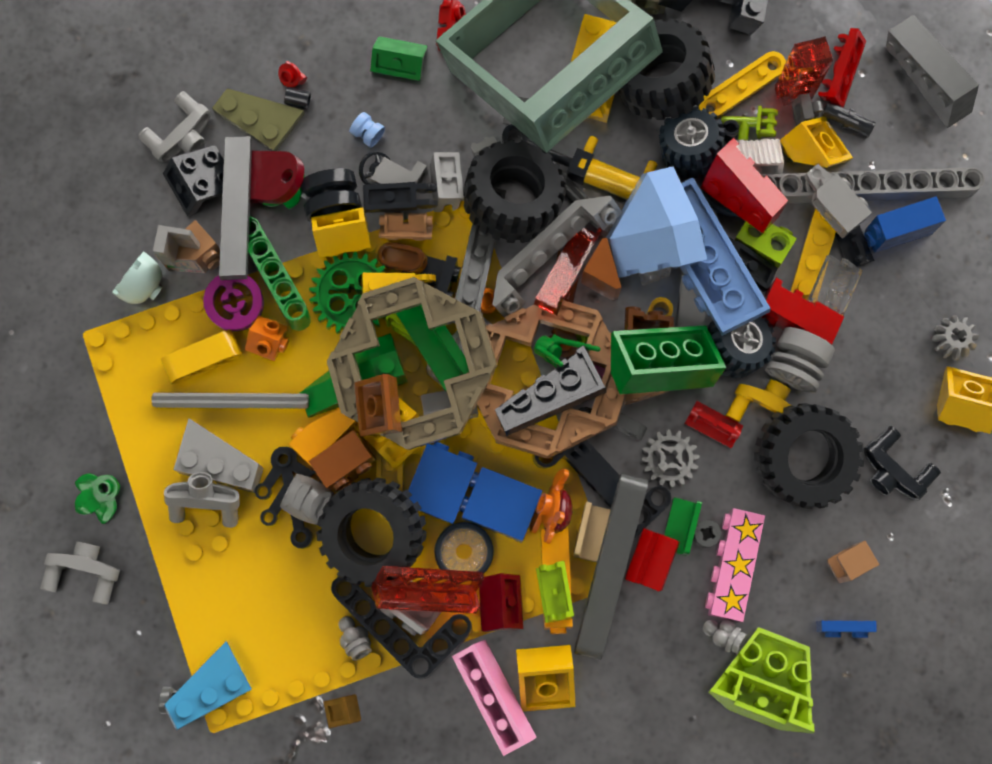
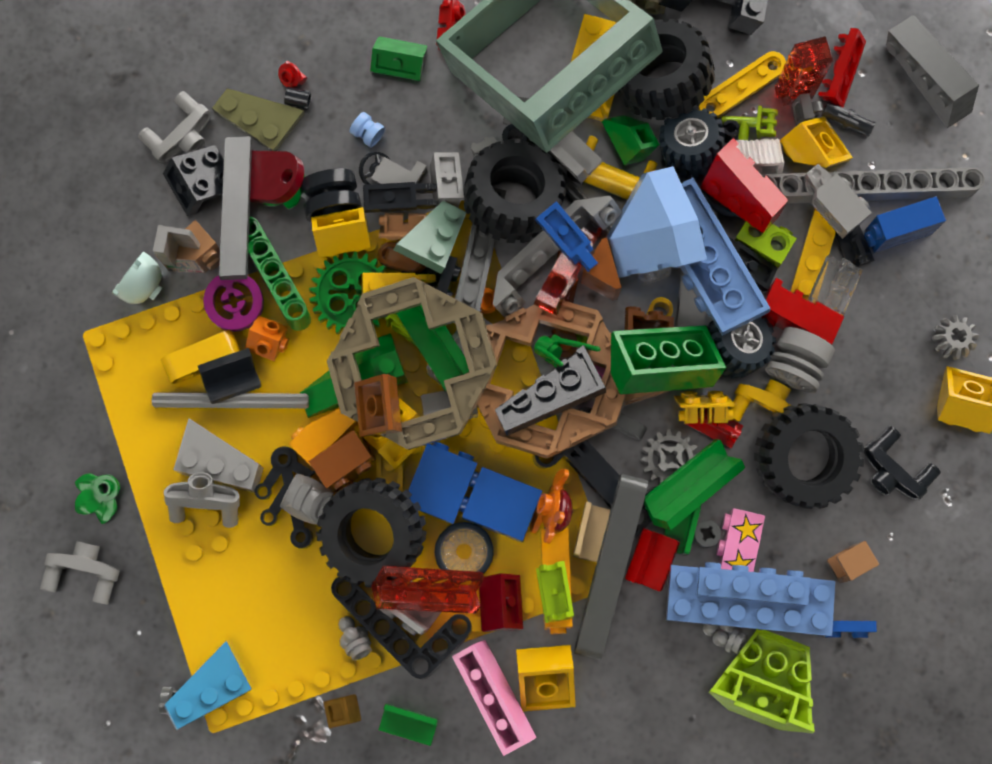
none -> black panel [198,348,262,404]
none -> green panel [378,703,439,746]
none -> sand green wing [393,201,466,273]
none -> blue hinge [535,201,598,272]
none -> light grey panel [548,131,602,183]
none -> green slope [602,115,660,165]
none -> green panel [643,439,745,530]
none -> medium blue plate [666,562,835,636]
none -> yellow hinge [674,391,735,424]

